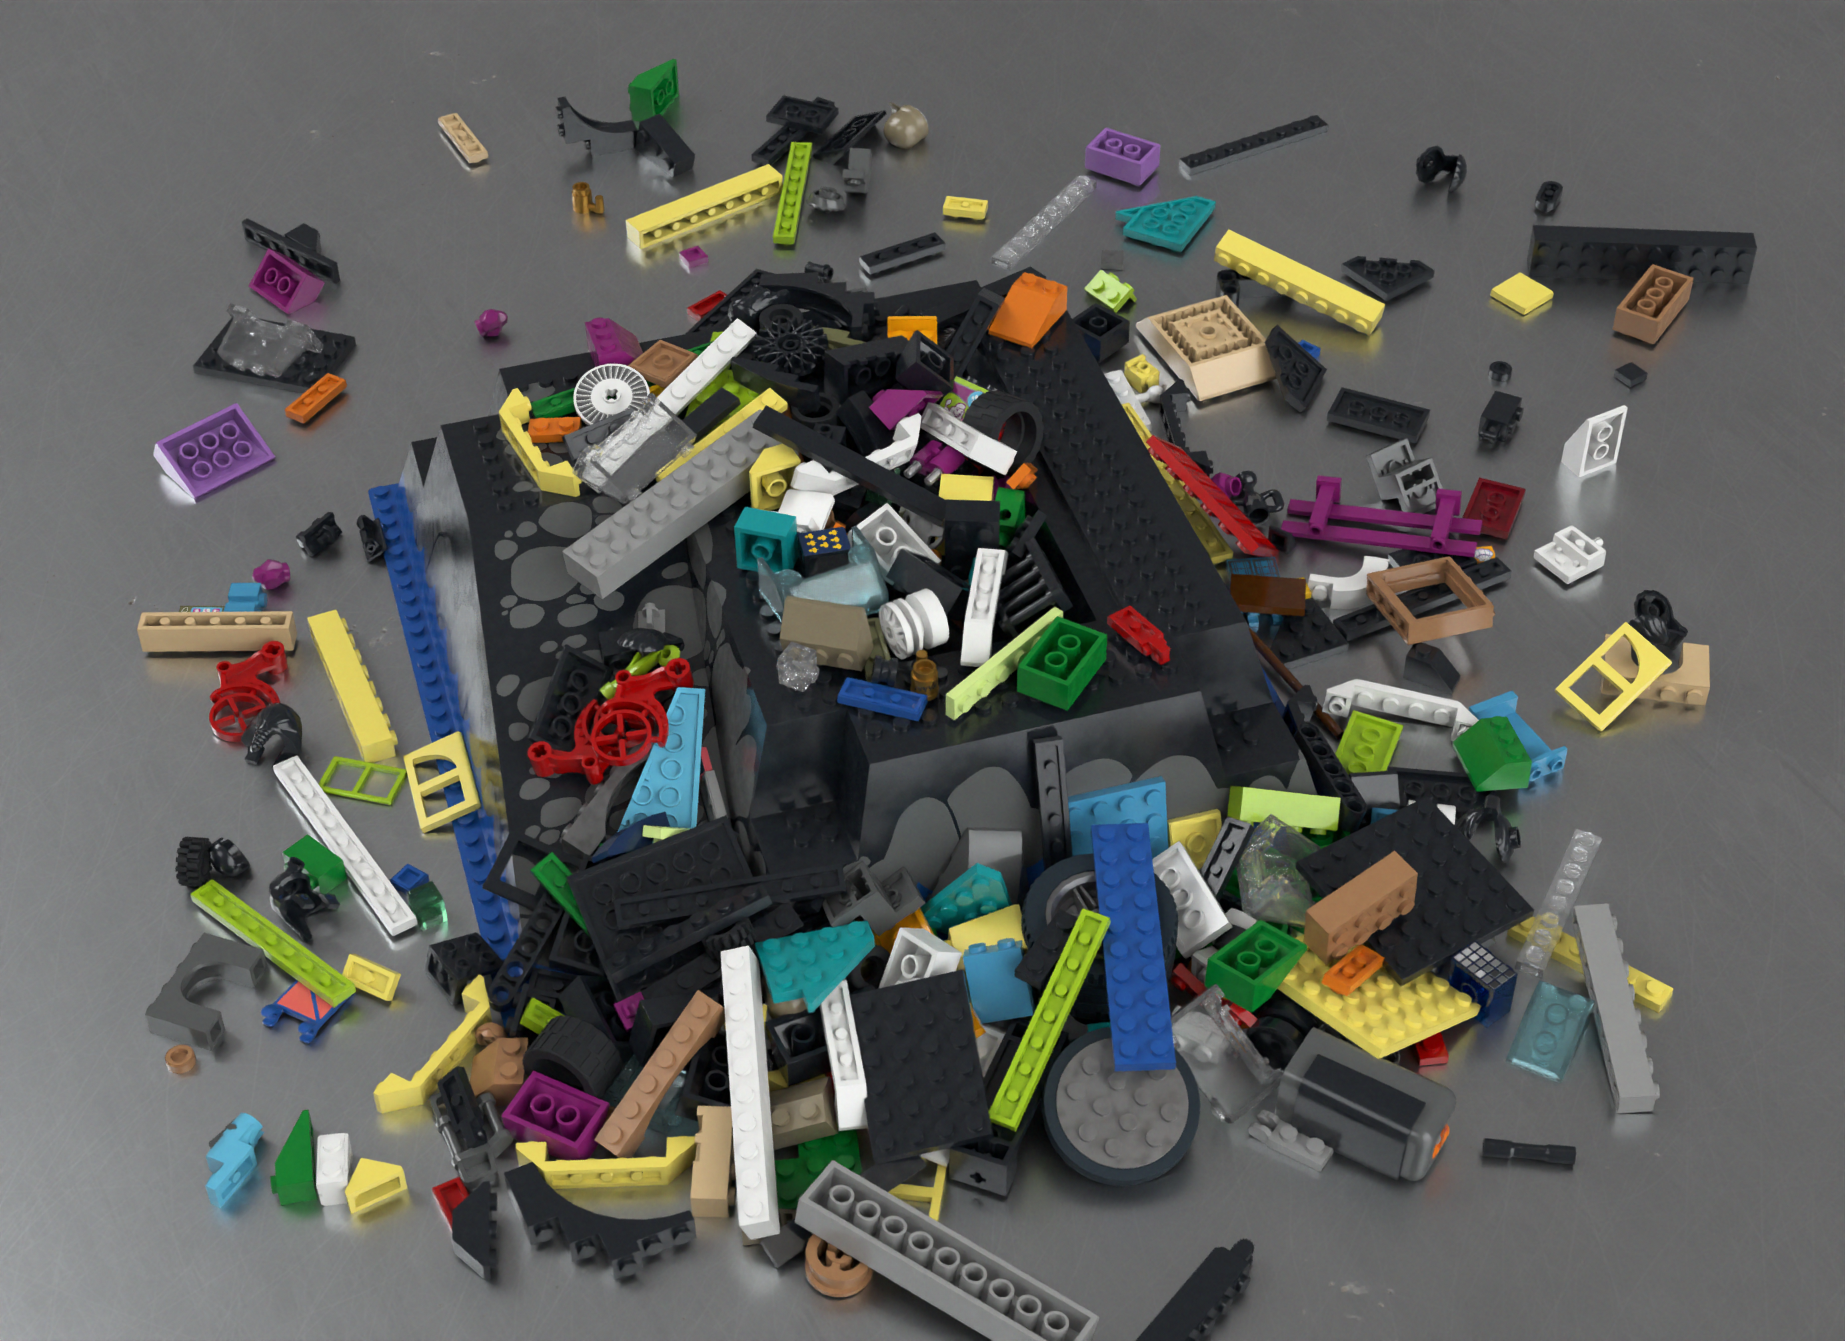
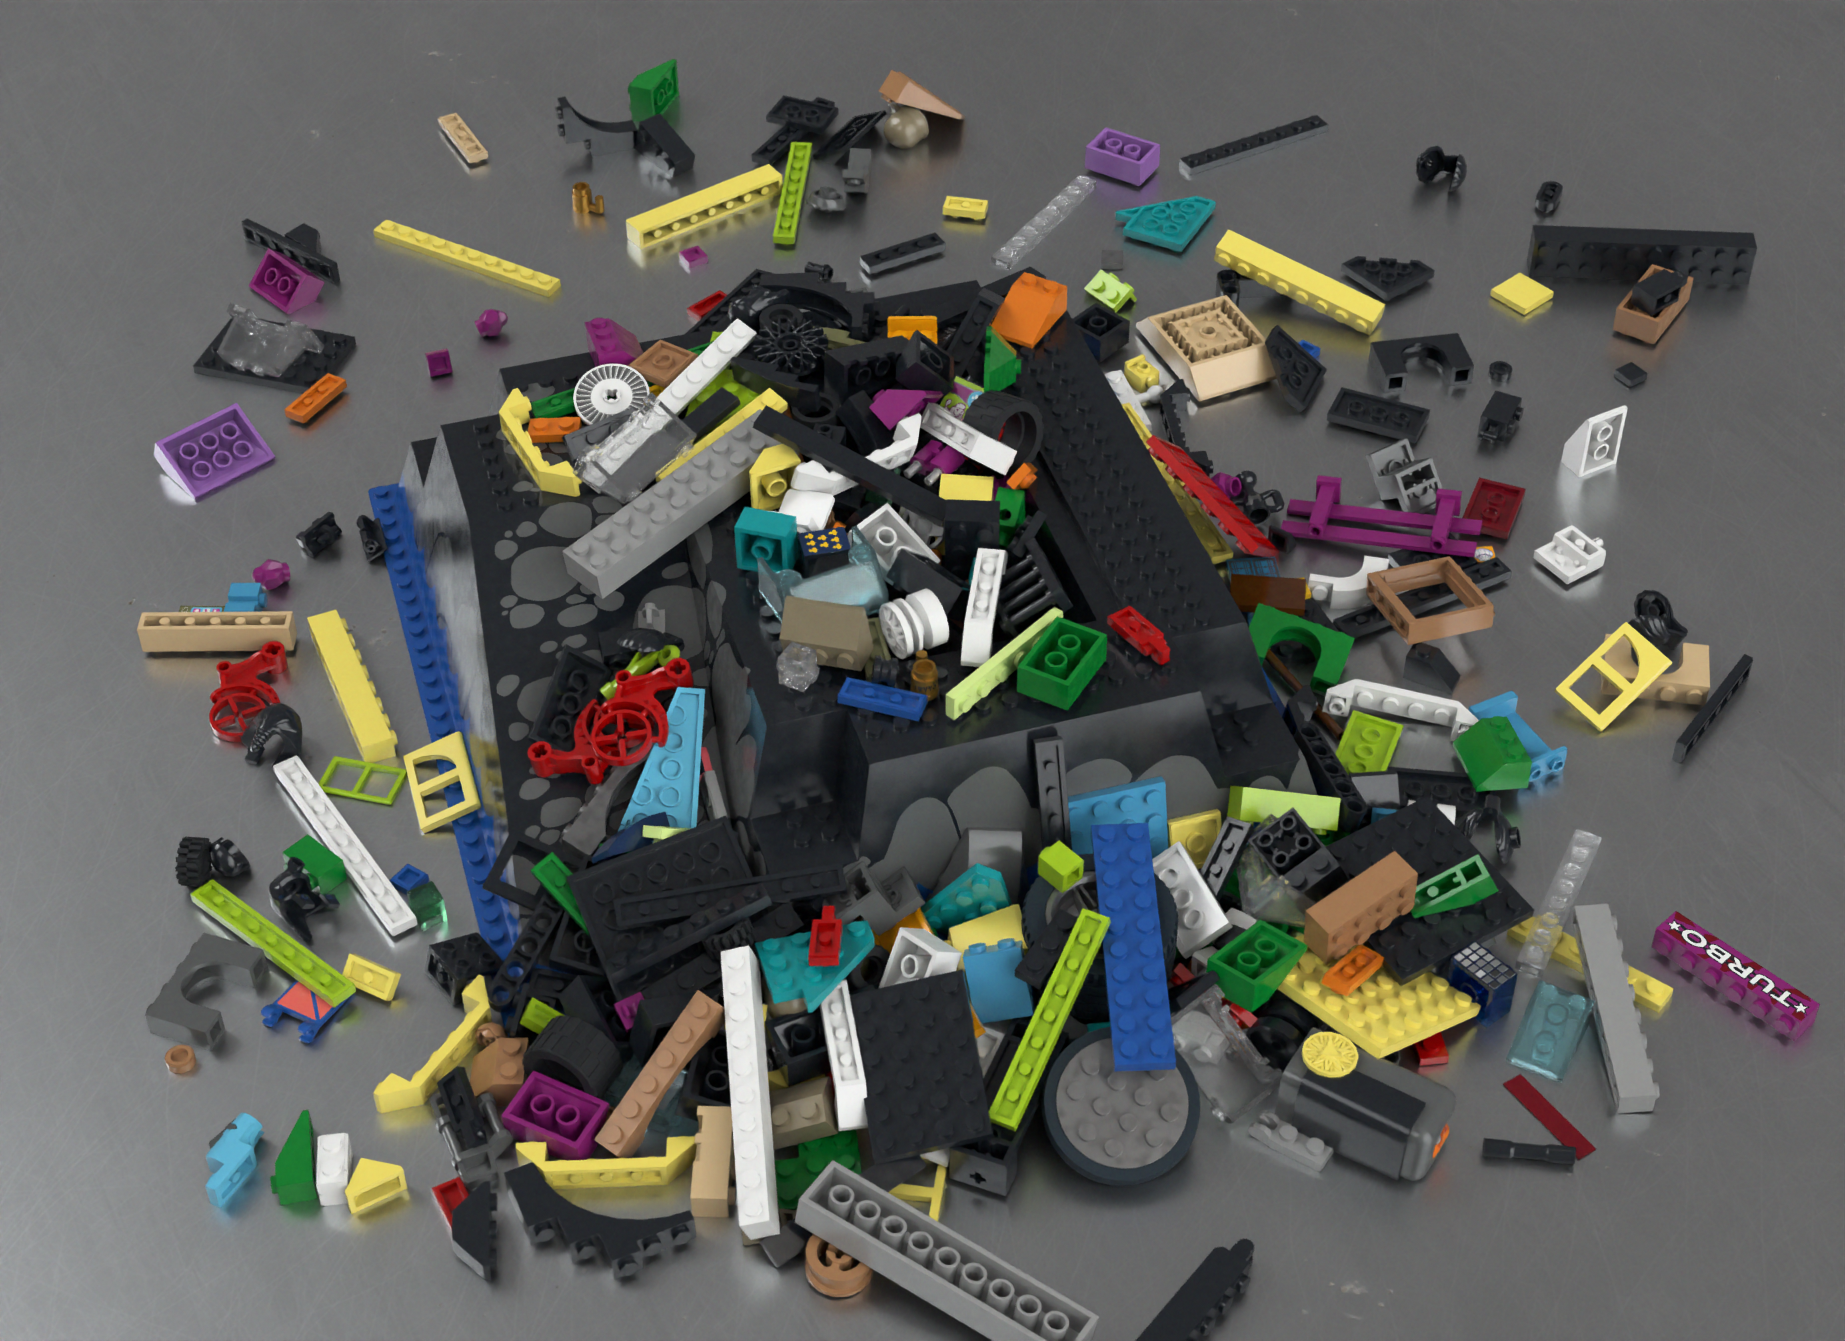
none -> light yellow plate [373,220,561,298]
none -> magenta tile [425,348,453,377]
none -> red hinge [808,906,843,967]
none -> medium nougat wedge [879,70,965,120]
none -> green wedge [984,326,1021,393]
none -> lime brick [1038,841,1084,894]
none -> black tile [1167,970,1220,1015]
none -> black slope [1248,807,1348,913]
none -> green arch [1249,603,1355,696]
none -> light yellow wheel [1301,1032,1359,1078]
none -> black arch [1369,333,1474,393]
none -> green slope [1411,854,1499,918]
none -> dark red sticker [1503,1074,1596,1160]
none -> black hinge [1631,269,1688,316]
none -> magenta brick [1651,911,1820,1041]
none -> black tile [1672,654,1753,763]

